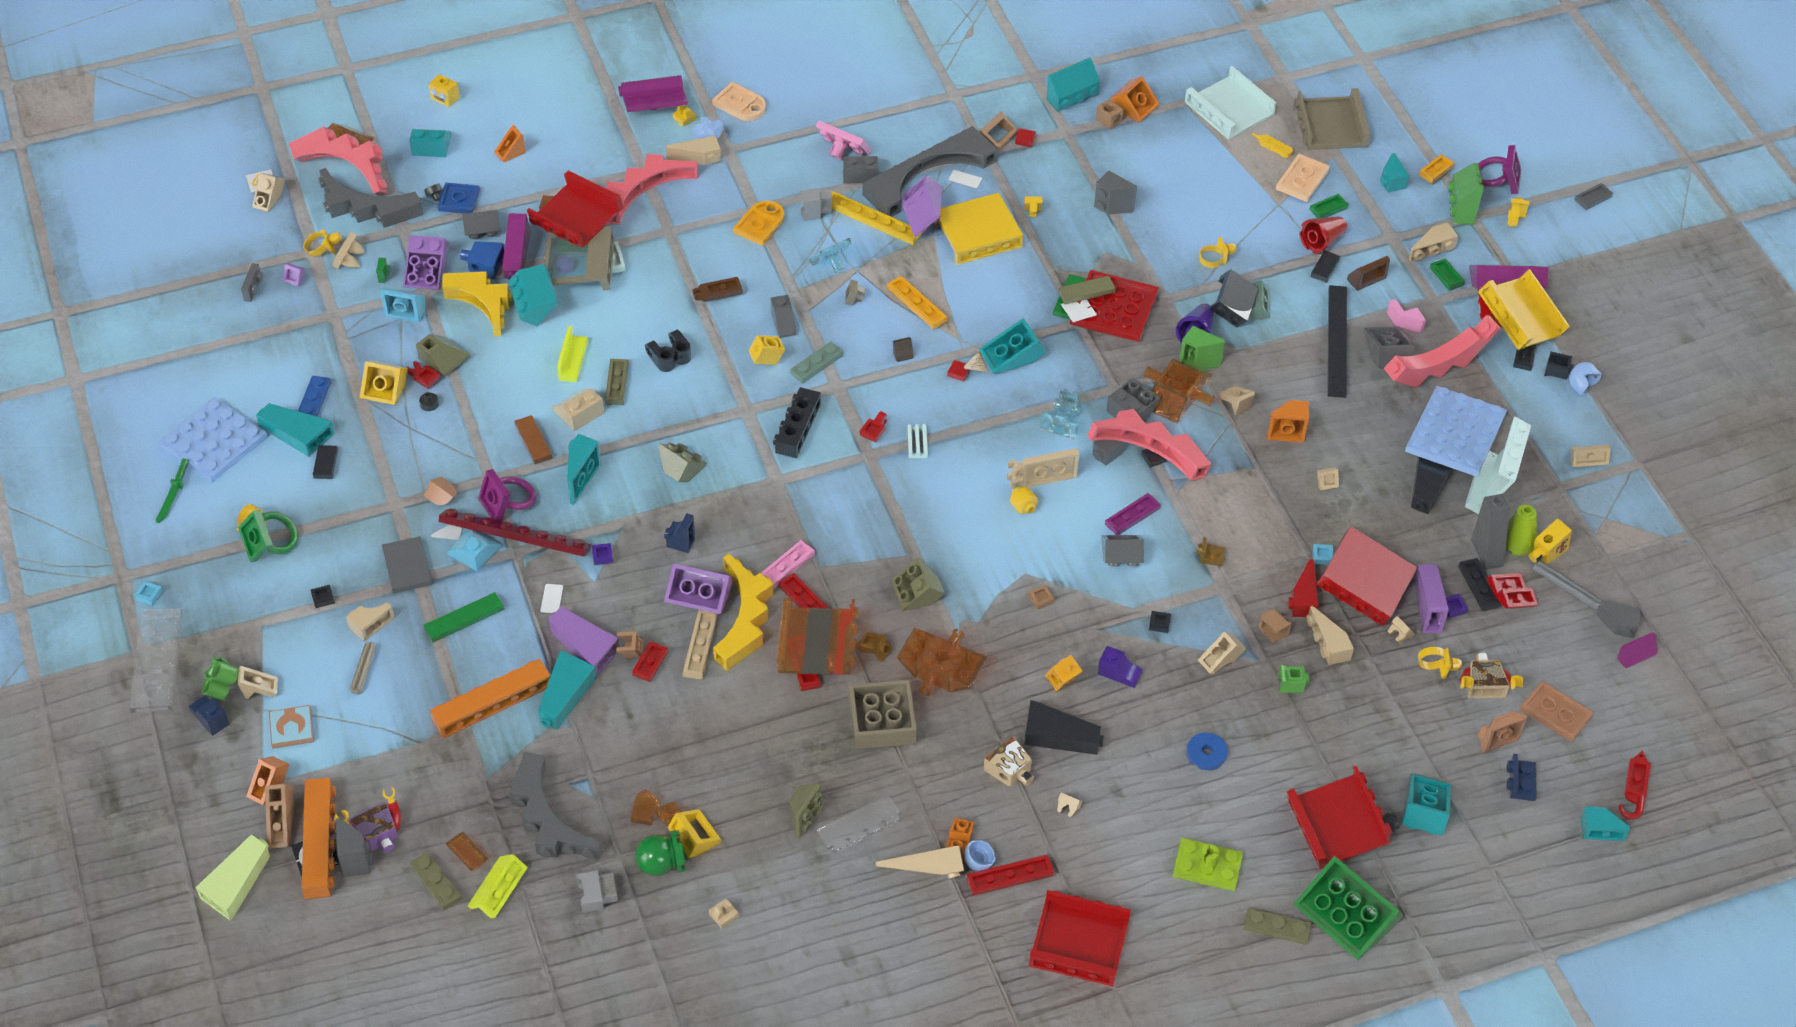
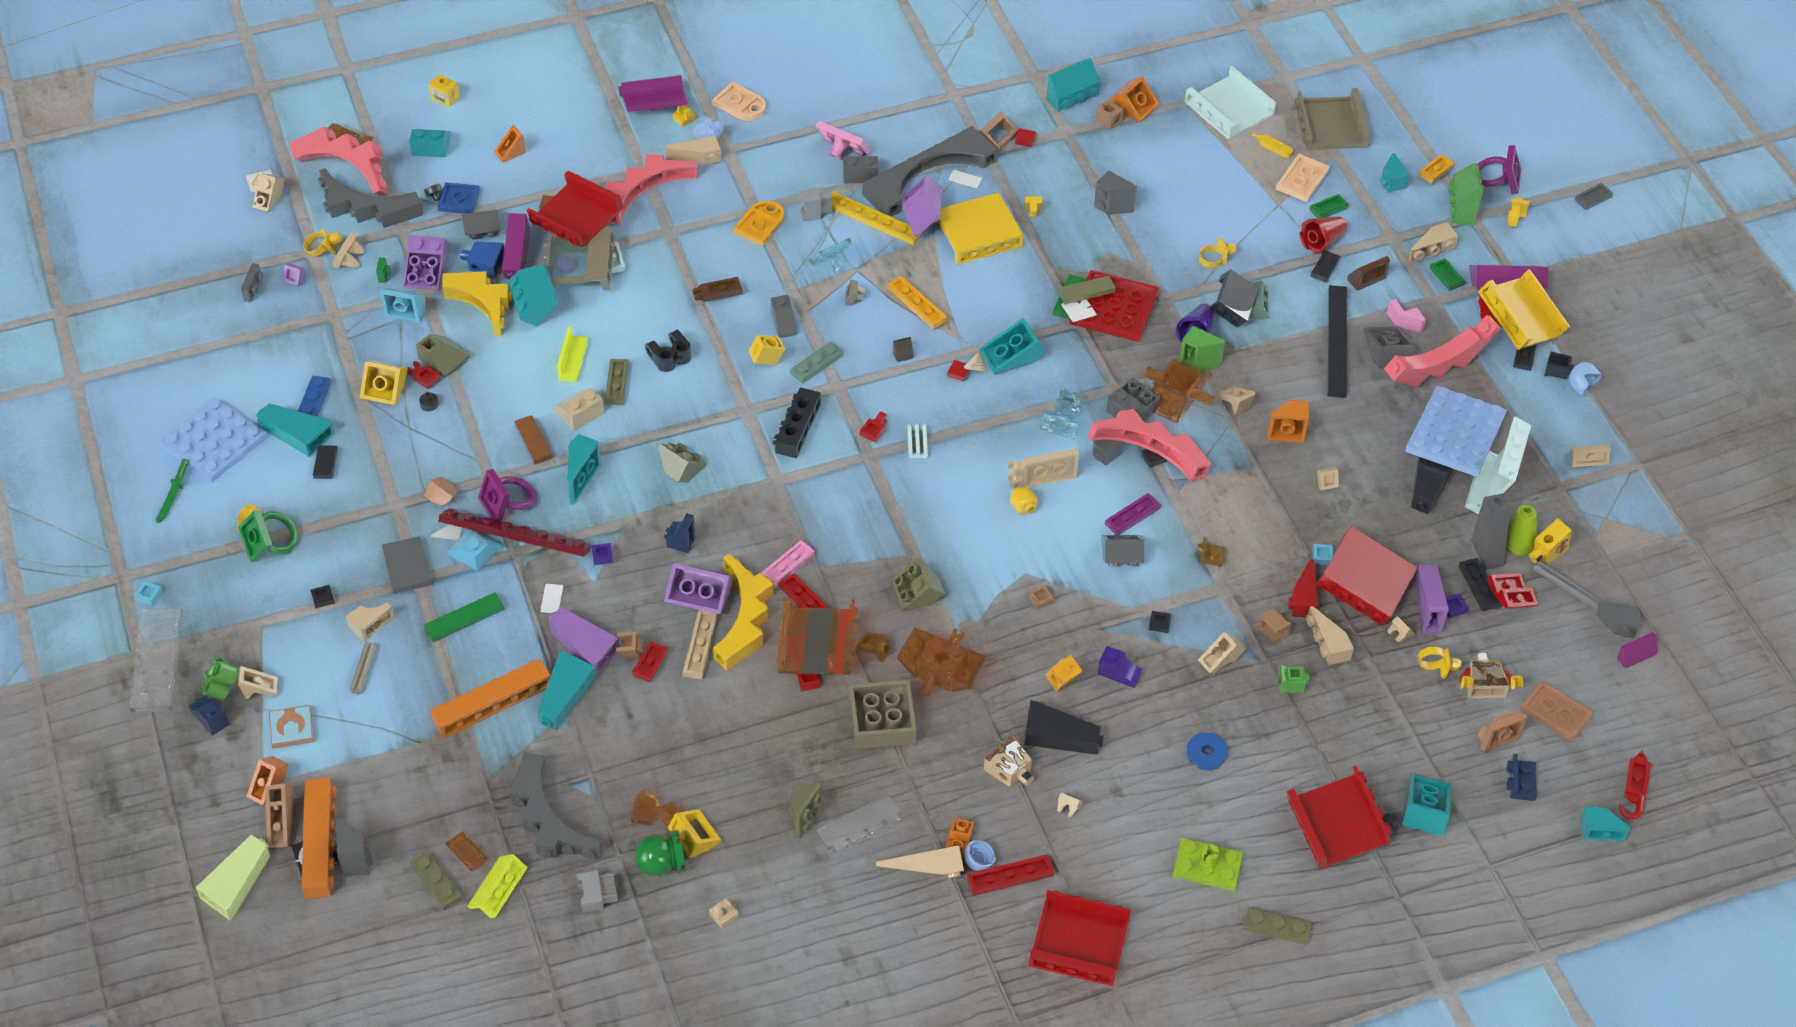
torso [334,787,402,853] -> none
green slope [1293,856,1403,960] -> none

